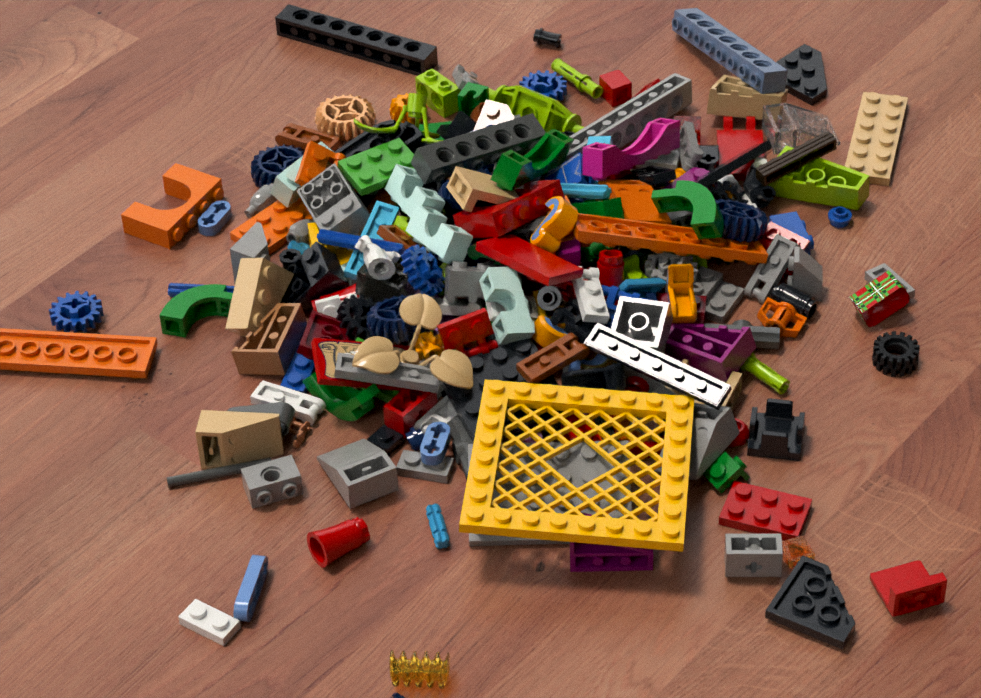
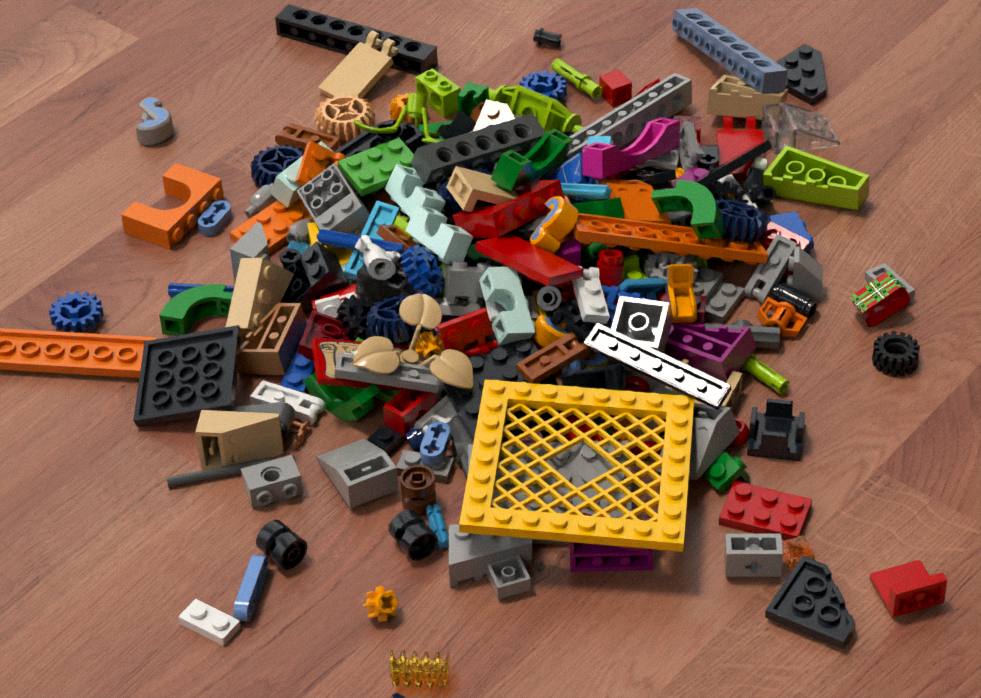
red plant [307,517,370,568] -> none
light grey plate [452,64,479,90] -> none
dark brown piece [755,131,837,186] -> none
blue plate [828,206,852,228] -> none
tan plate [845,92,908,186] -> none
none -> black plate [133,325,242,427]
none -> light grey animal [136,97,174,145]
none -> black wheel [256,520,308,570]
none -> tan tile [318,31,399,99]
none -> light orange gear [363,586,400,622]
none -> black wheel [388,509,438,561]
none -> reddish brown wheel [400,465,437,516]
none -> light grey wedge [449,524,532,588]
none -> light grey piece [486,555,531,600]

